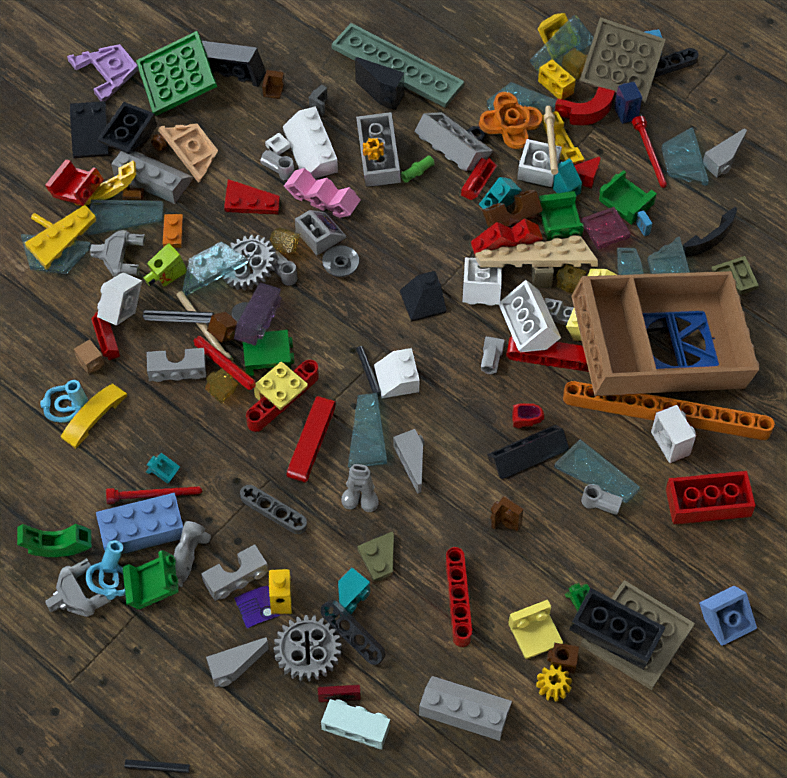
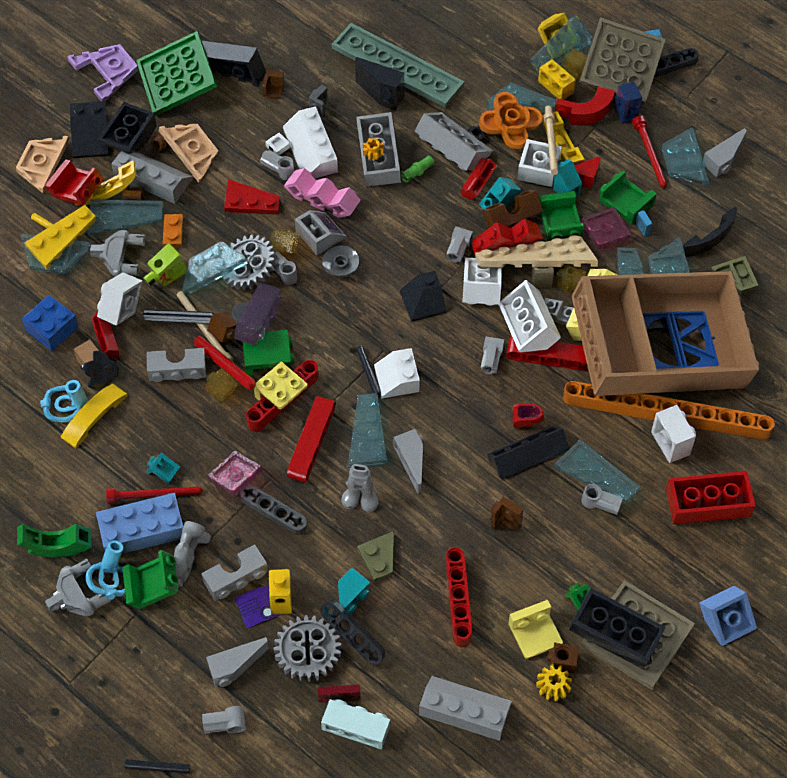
none -> light nougat wing [16,136,69,193]
none -> blue brick [22,295,78,351]
none -> black plate [80,351,118,389]
none -> light grey piece [202,706,246,734]
none -> clear pink plate [207,450,263,496]
none -> light grey piece [446,226,474,263]

